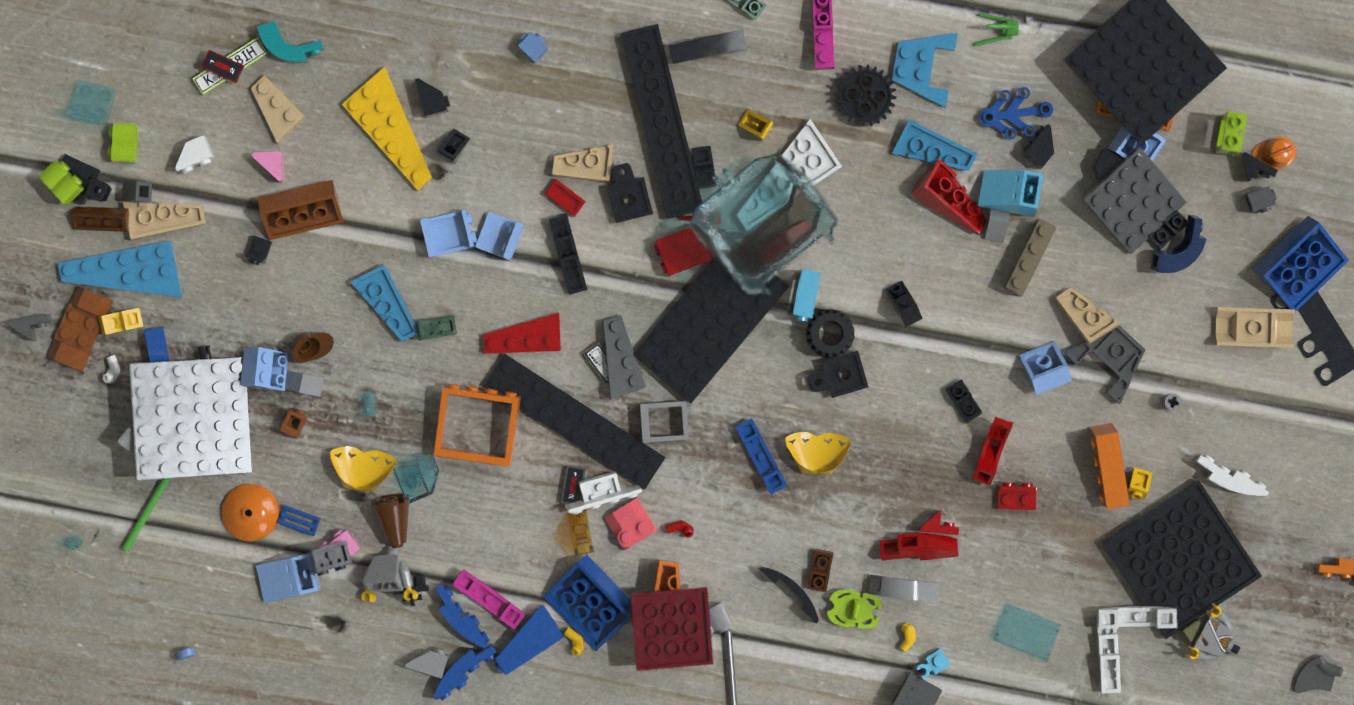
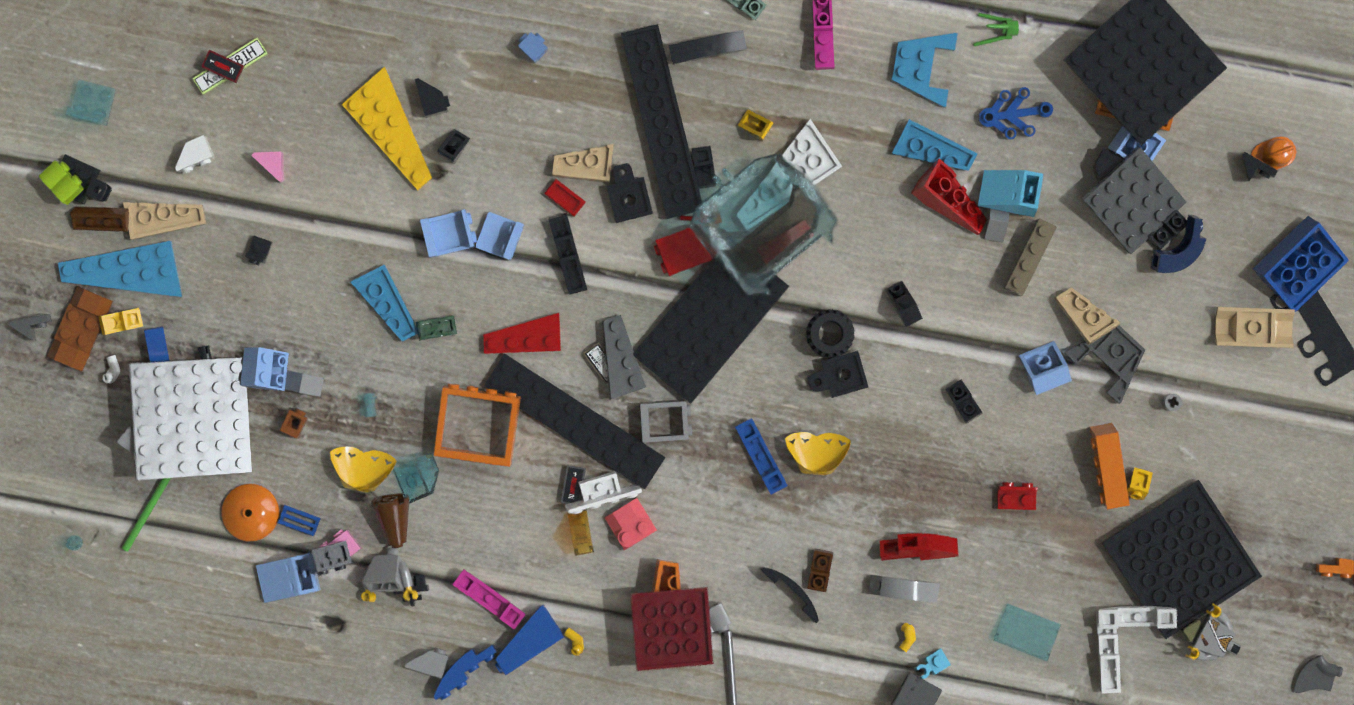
lime brick [108,123,138,163] -> none
dark grey brick [122,181,152,202] -> none
medium blue tile [176,648,196,660] -> none
tan wing [251,75,305,143] -> none
teal arch [257,21,325,64] -> none
dark orange slope [258,180,344,240] -> none
reddish brown piece [289,332,334,363] -> none
blue slope [435,584,490,648] -> none
blue slope [543,554,632,651] -> none
red arm [665,520,694,538] -> none
medium azure window [792,269,821,322] -> none
lime shield [827,589,882,629] -> none
black gear [834,64,897,127] -> none
red slope [919,510,959,535] -> none
red arch [972,417,1013,486] -> none
black slope [1022,124,1054,169] -> none
white slope [1194,454,1269,496] -> none
lime window [1214,111,1248,156] -> none
dark grey brick [1244,186,1276,213] -> none

